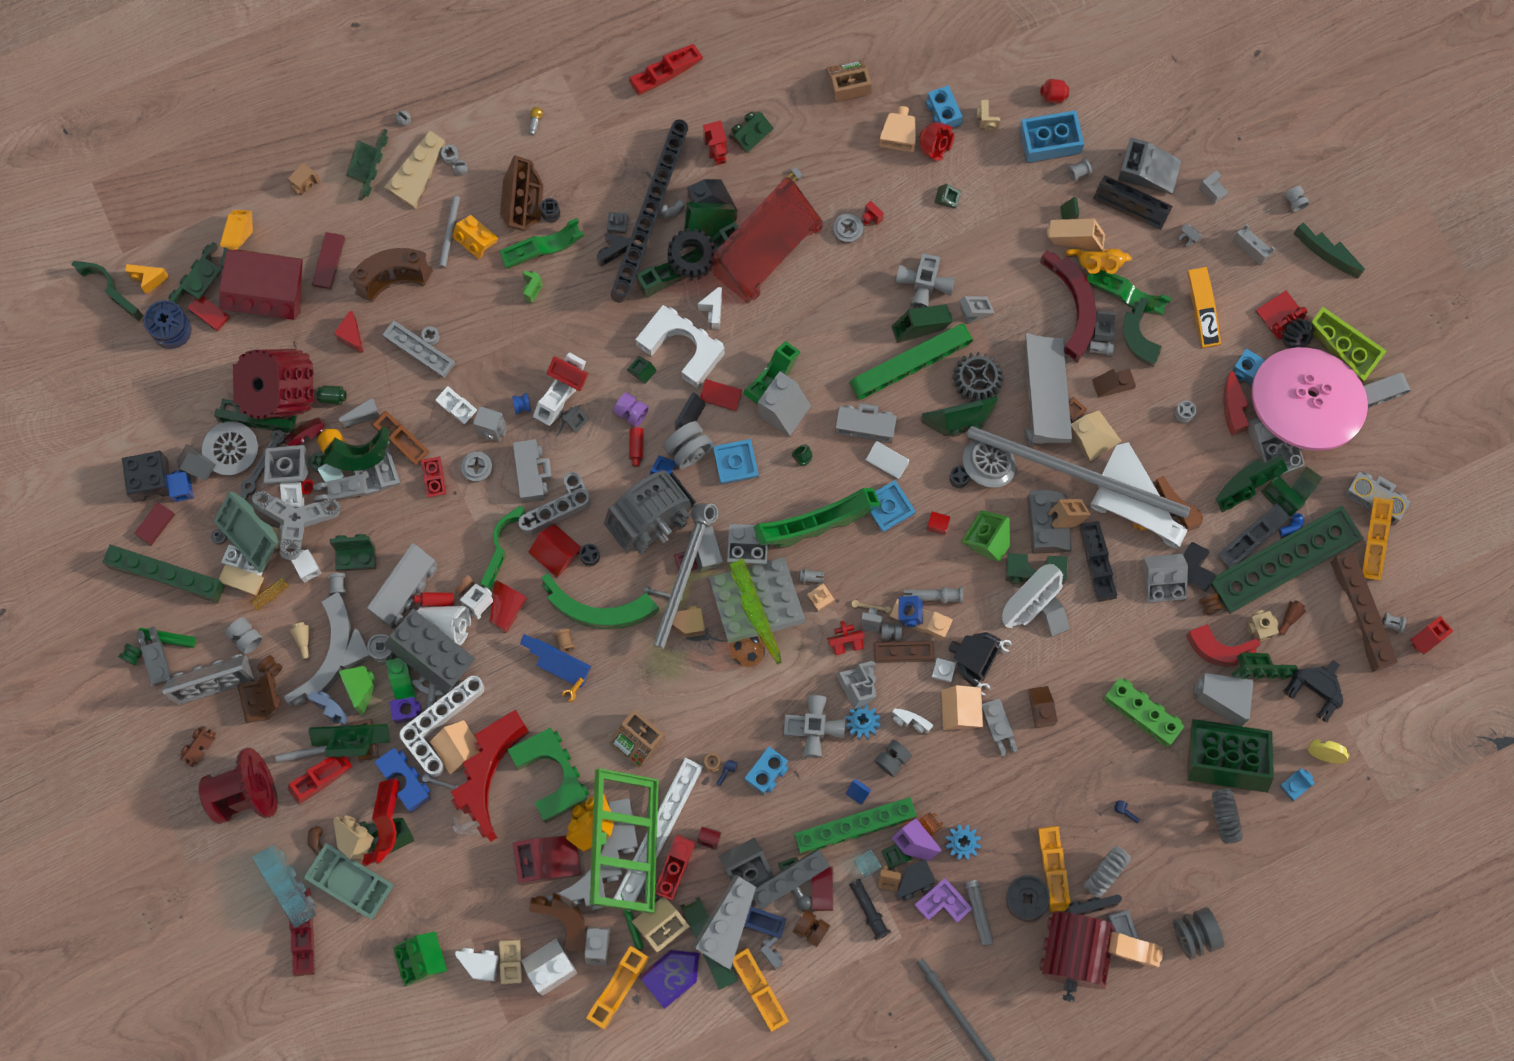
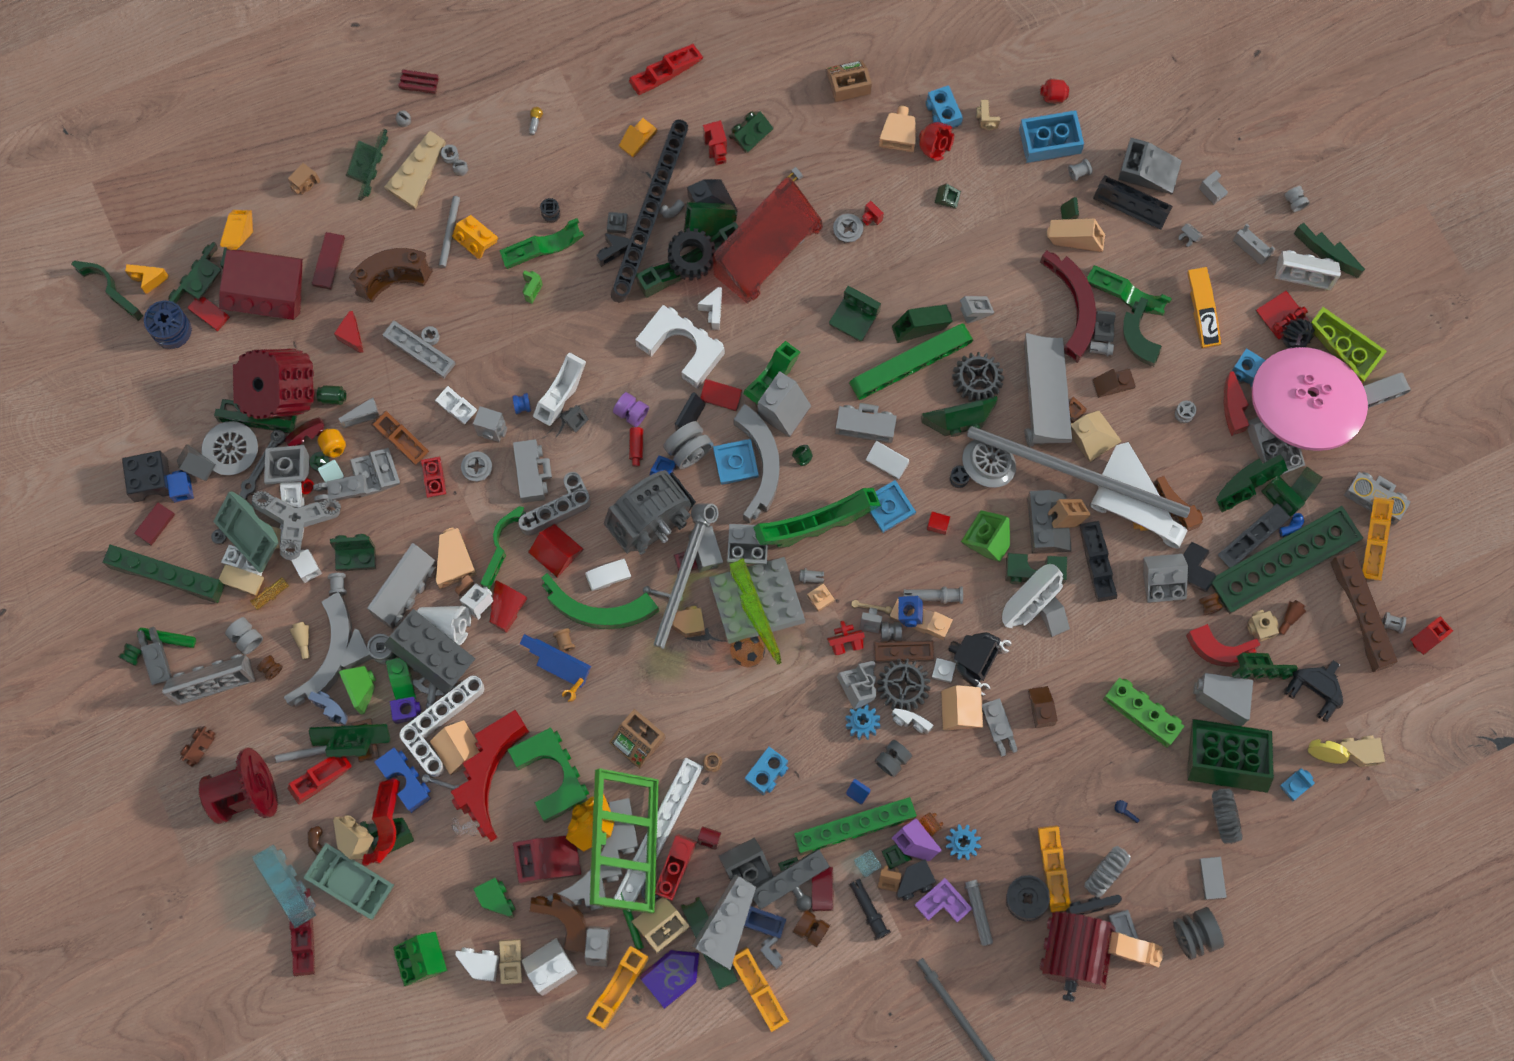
reddish brown bracket [237,671,280,724] -> none
dark green arch [323,427,390,471] -> none
red cylinder [413,592,454,607] -> none
reddish brown wedge [500,155,543,231] -> none
red tile [546,356,589,392] -> none
black wheel [580,544,600,566] -> none
dark green slope [627,356,657,384] -> none
dark blue hand [716,760,737,786] -> none
light grey brick [784,695,845,758] -> none
light grey brick [896,253,955,308] -> none
light orange animal [1066,248,1132,274] -> none
none -> dark red tile [398,69,439,94]
none -> light nougat slope [436,528,477,589]
none -> green slope [473,877,516,918]
none -> white slope [585,559,631,591]
none -> light orange slope [619,118,657,158]
none -> light grey arch [734,404,779,524]
none -> dark green bracket [829,285,881,342]
none -> dark grey gear [877,658,931,712]
none -> light grey tile [1199,857,1227,900]
none -> white slope [1275,250,1341,290]
none -> tan slope [1339,735,1385,767]

